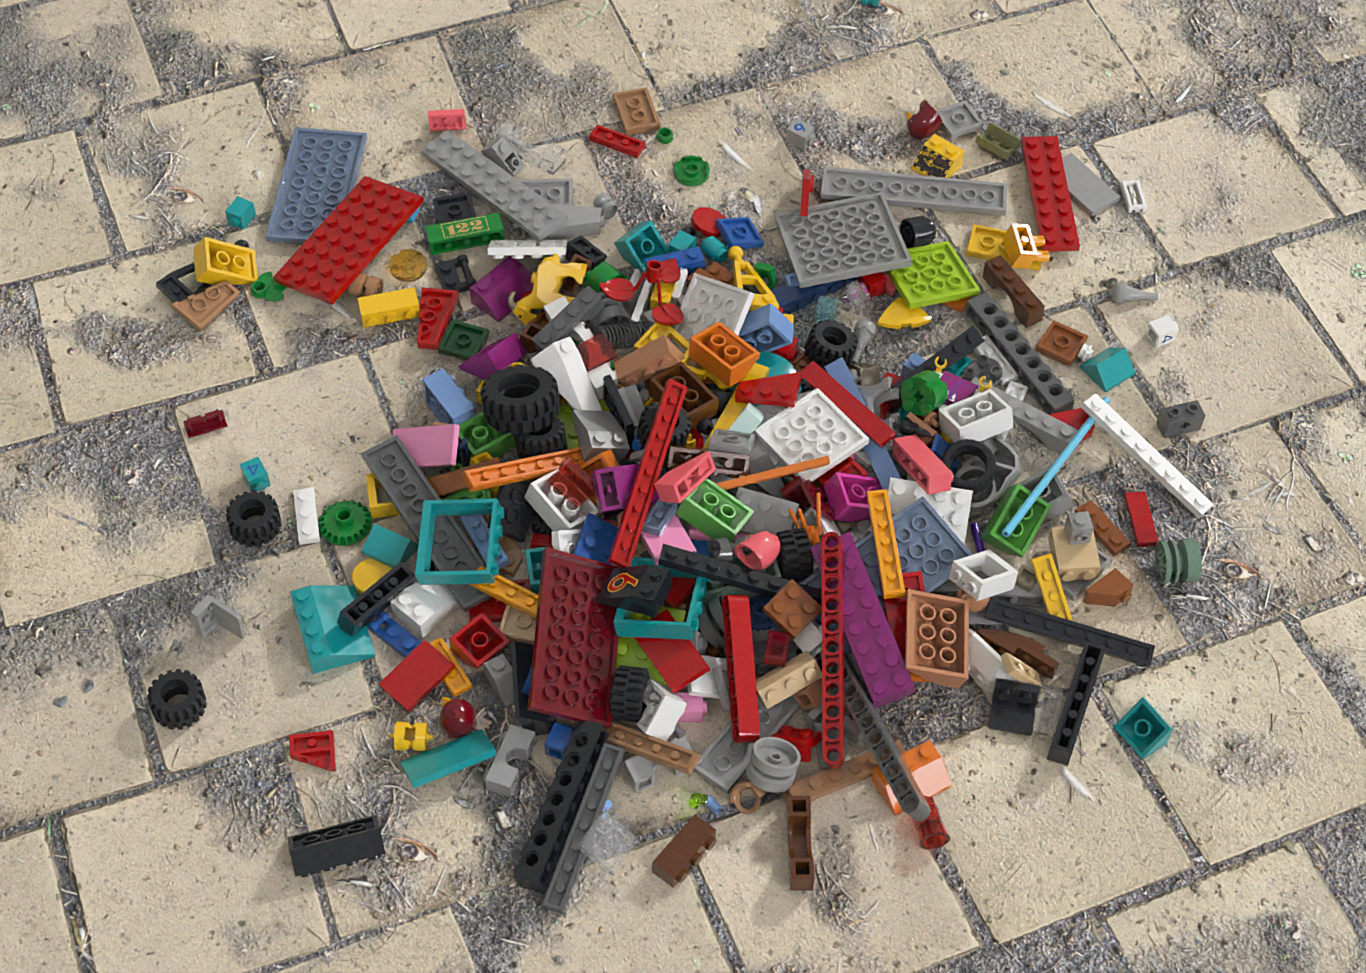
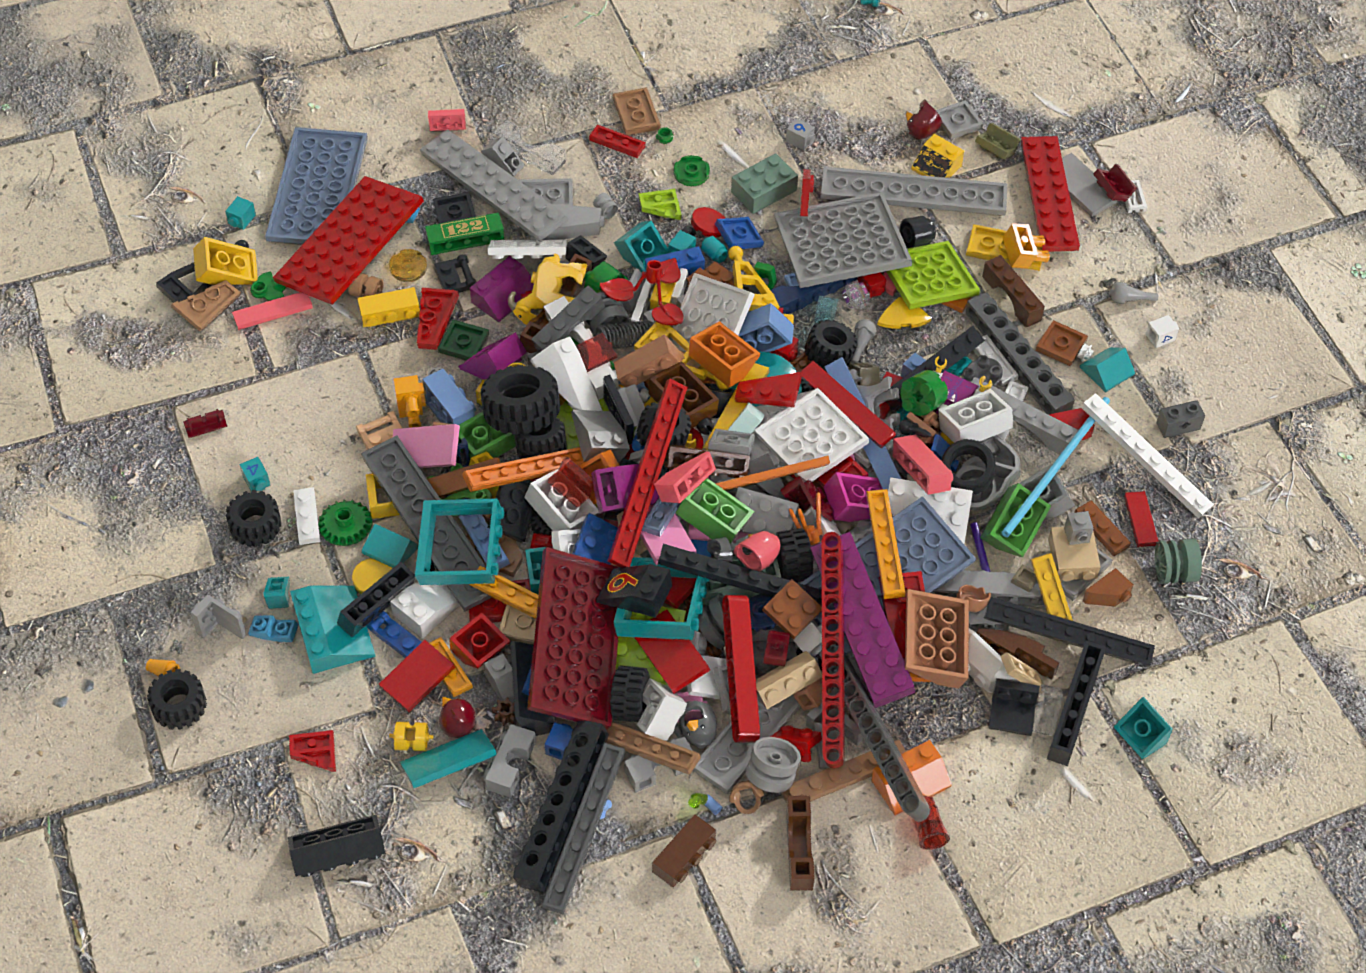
clear plate [577,810,638,875] -> none
white window [949,549,1018,601] -> none
none -> light orange cone [146,659,180,676]
none -> coral tile [232,292,313,330]
none -> dark azure slope [248,615,299,642]
none -> teal slope [264,576,290,609]
none -> light nougat plate [356,411,402,450]
none -> light orange brick [393,375,426,428]
none -> reddish brown gear [492,697,515,726]
none -> lime wing [639,189,682,220]
none -> dark grey piece [679,701,717,748]
none -> sand green brick [731,153,798,214]
none -> dark red bracket [1093,164,1137,202]

